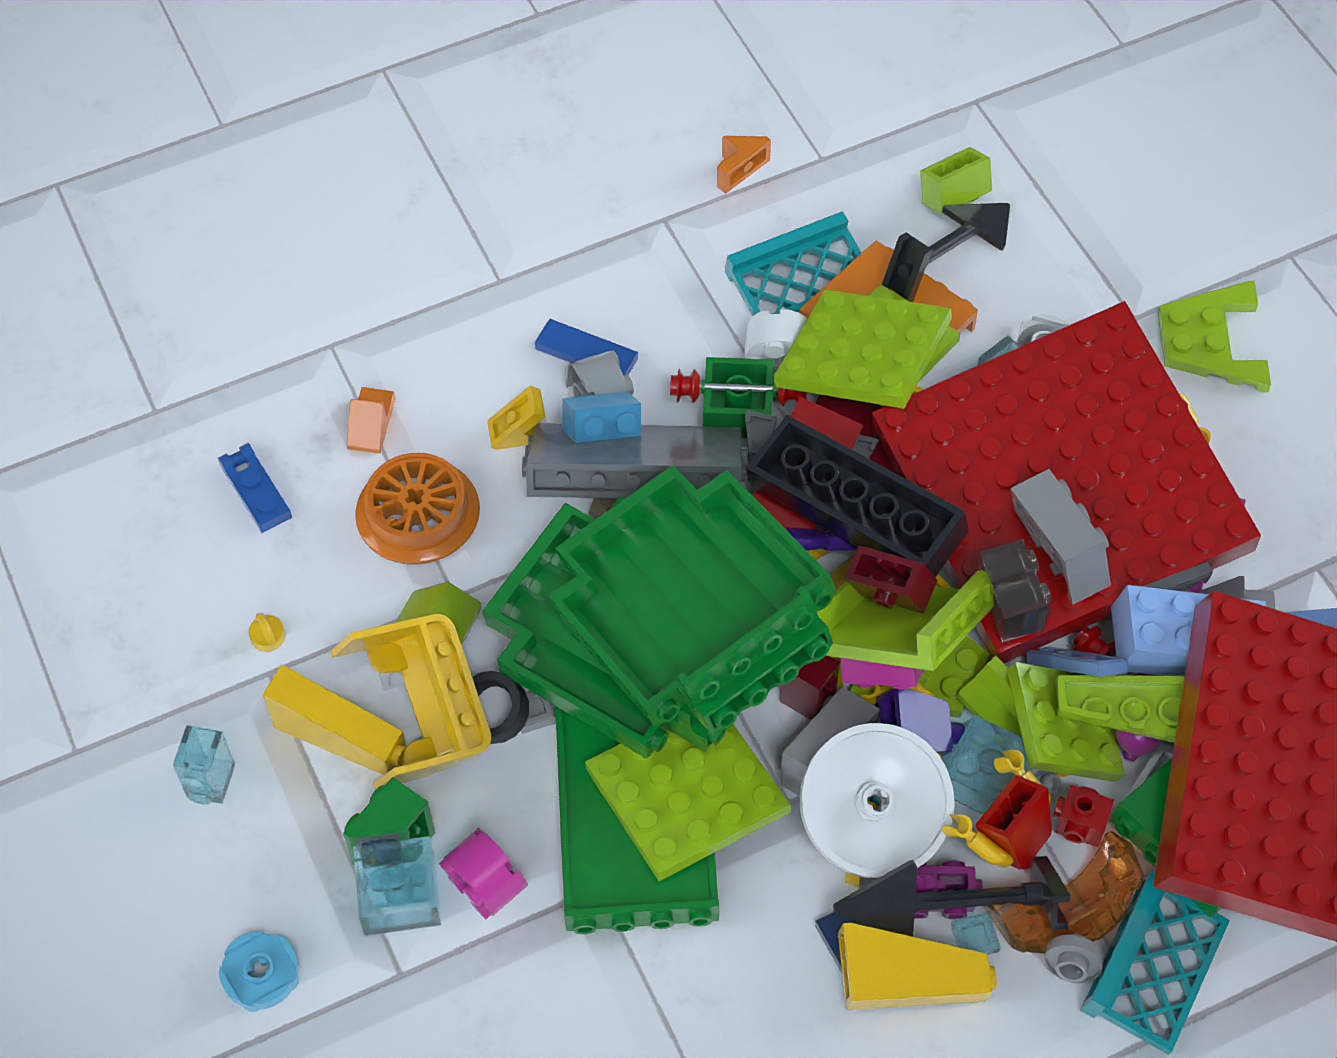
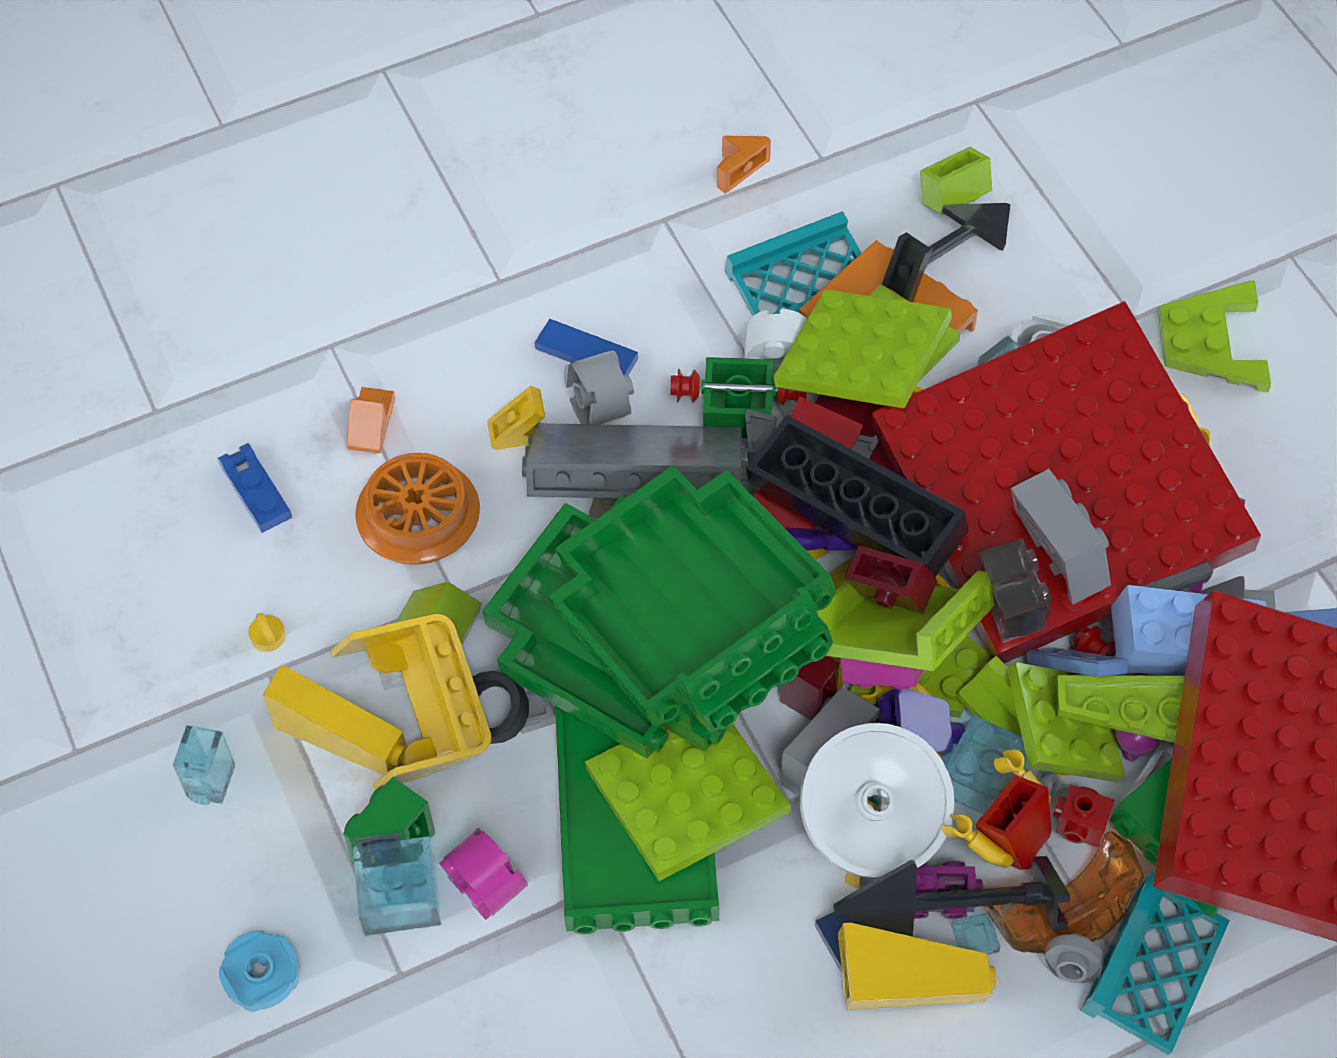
dark azure piece [562,391,641,443] -> none

